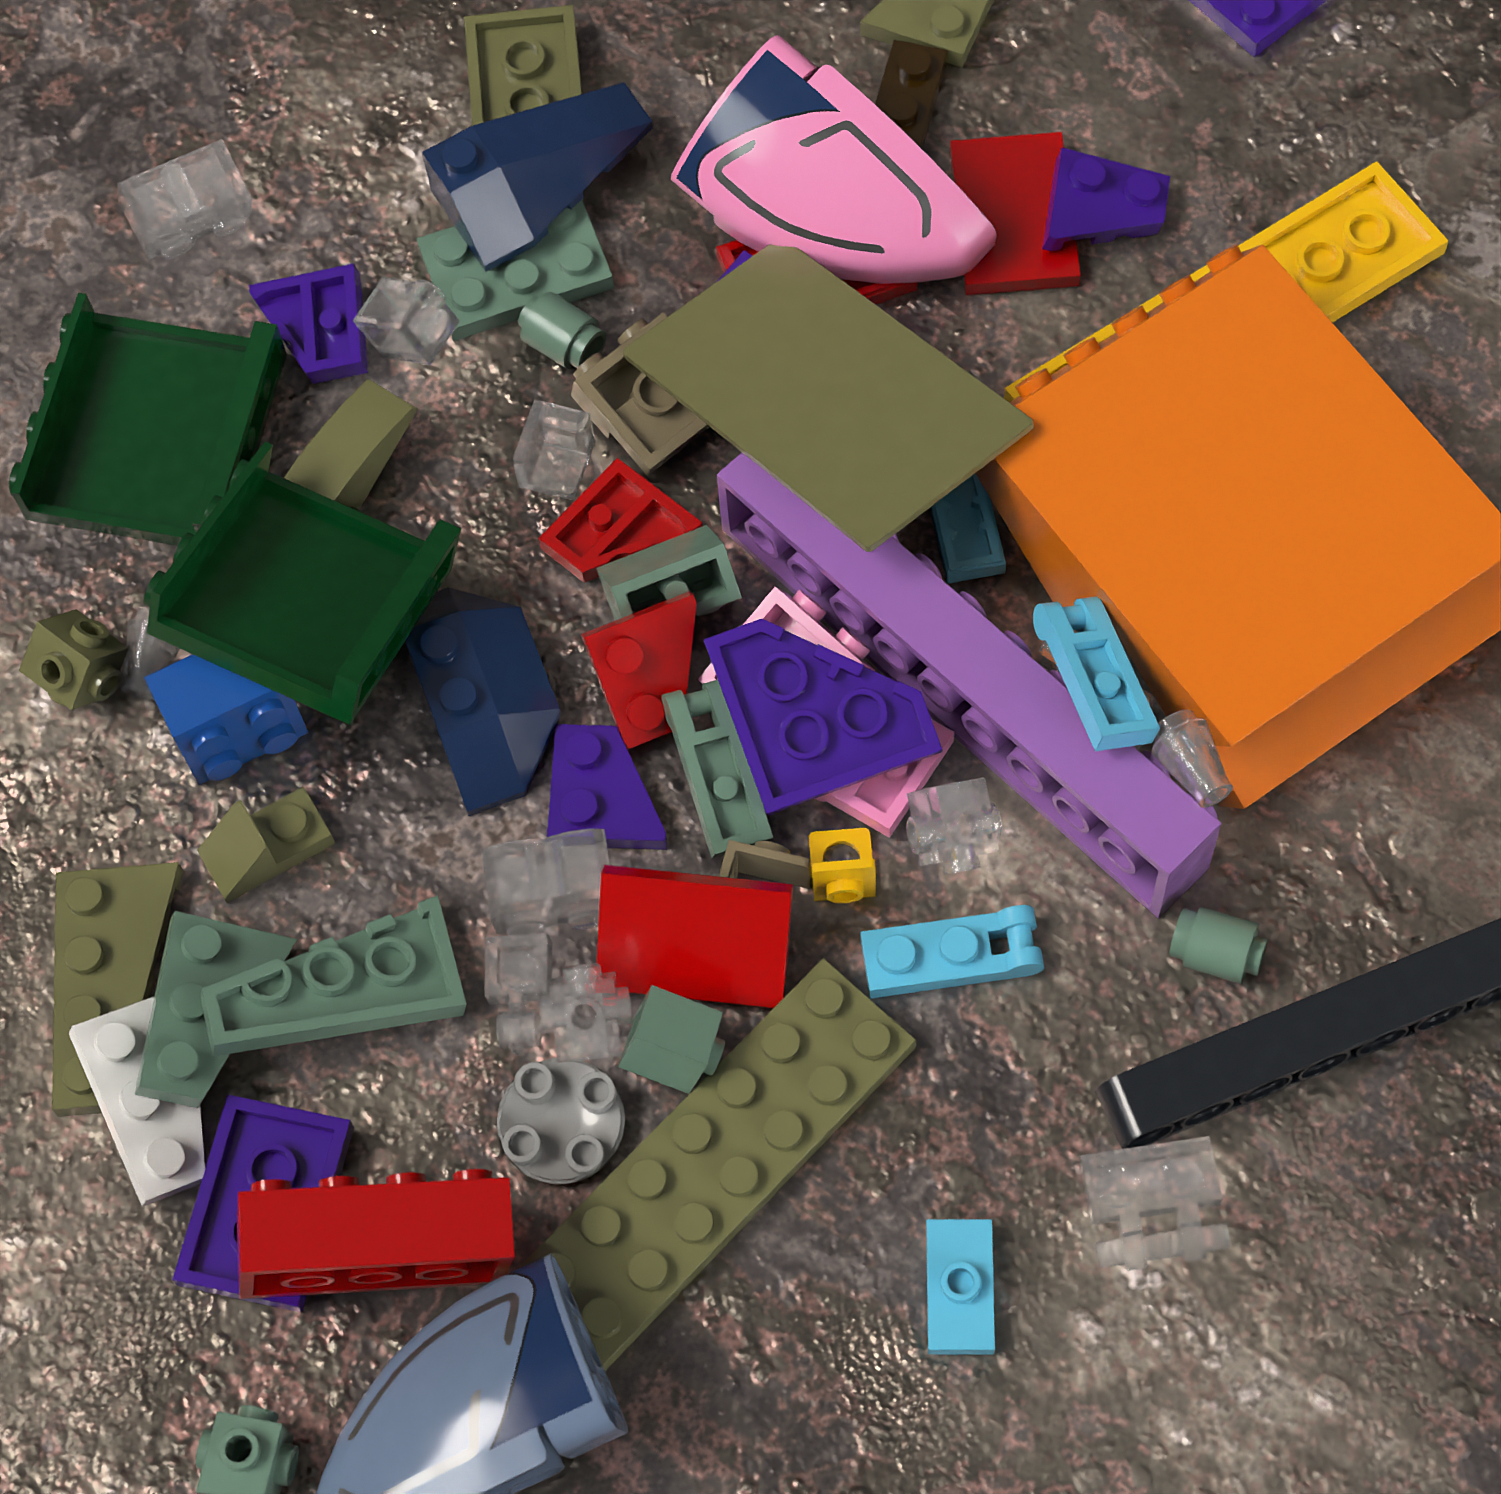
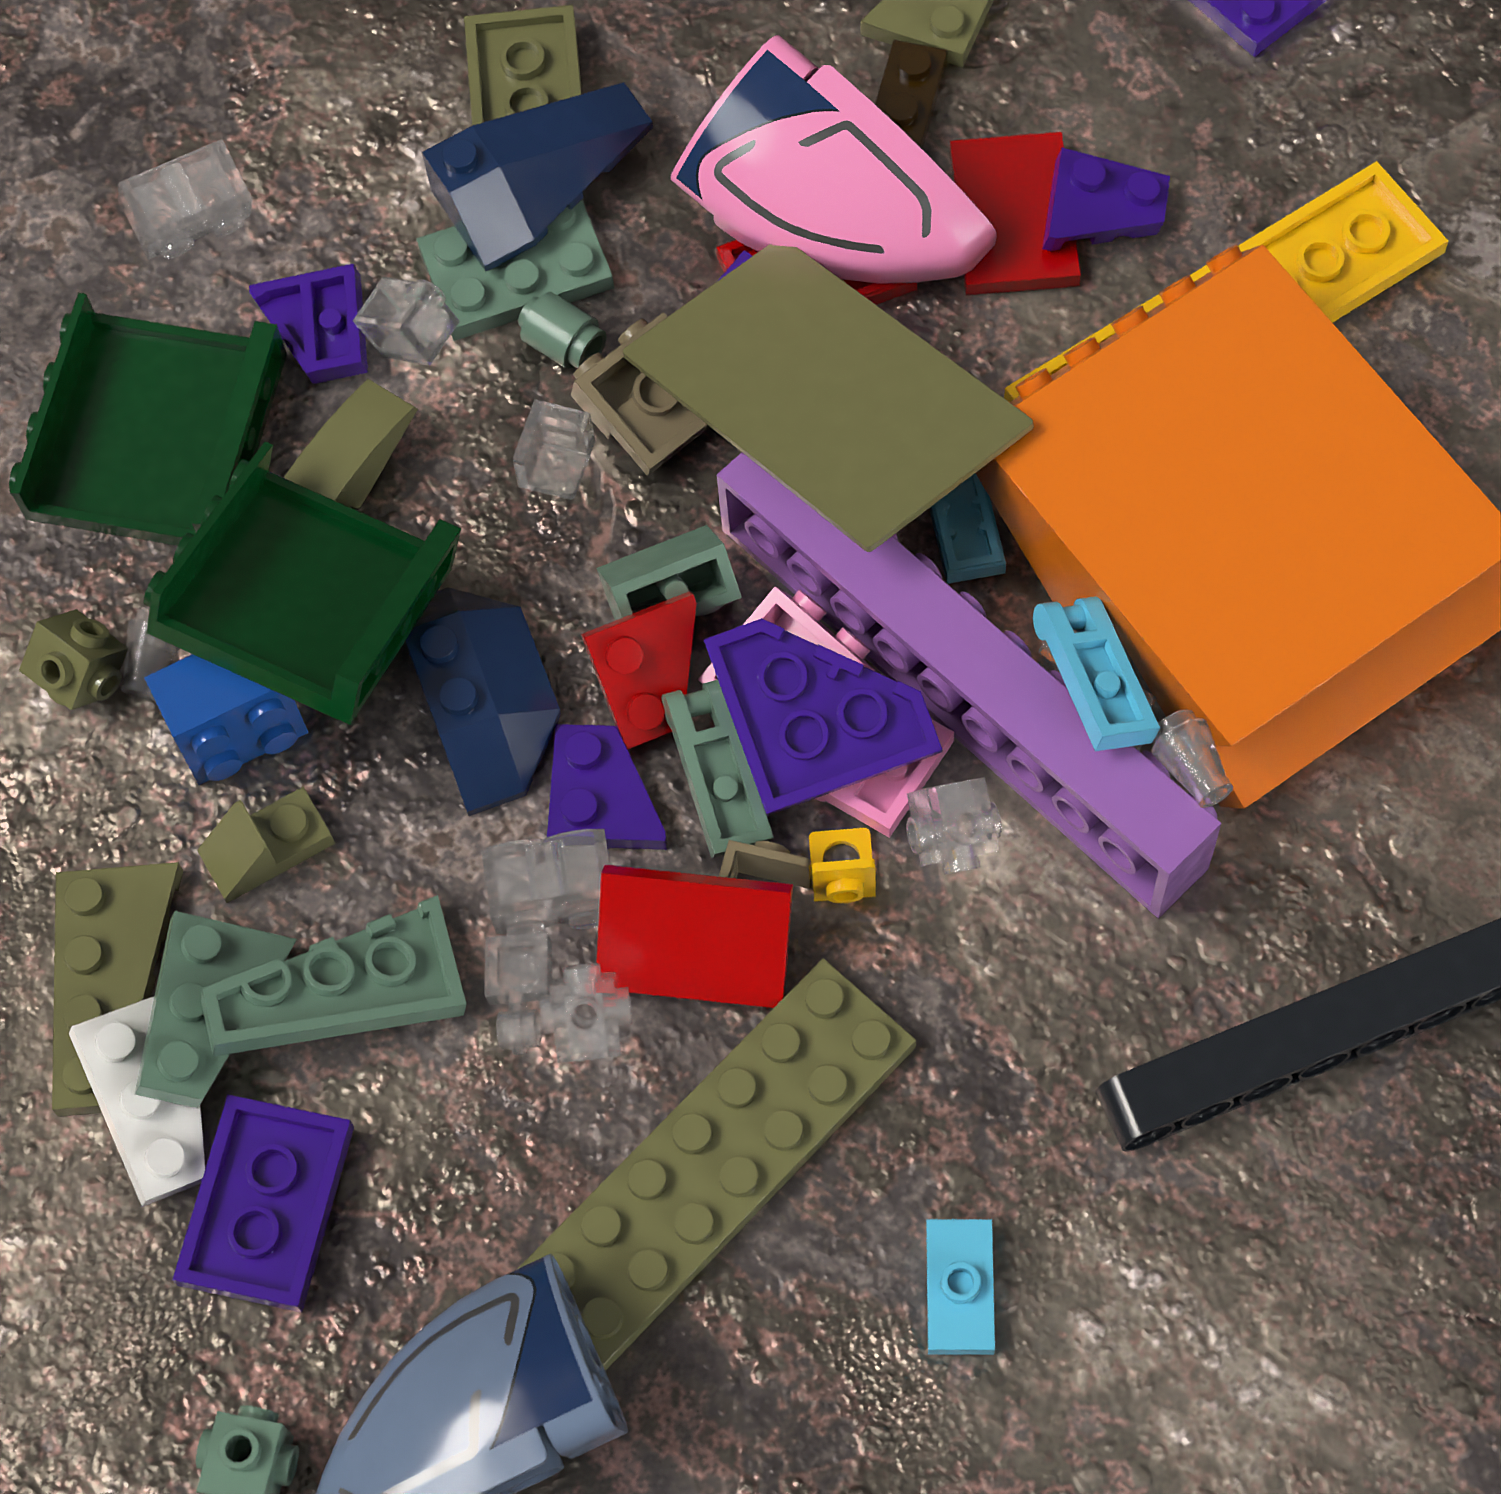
red brick [237,1169,515,1299] -> none
light grey dish [497,1057,625,1184] -> none
red wing [538,458,703,583] -> none
sand green brick [618,985,725,1094] -> none
medium azure plate [860,905,1045,999] -> none
clear plate [1079,1136,1230,1271] -> none
sand green brick [1169,906,1268,984] -> none

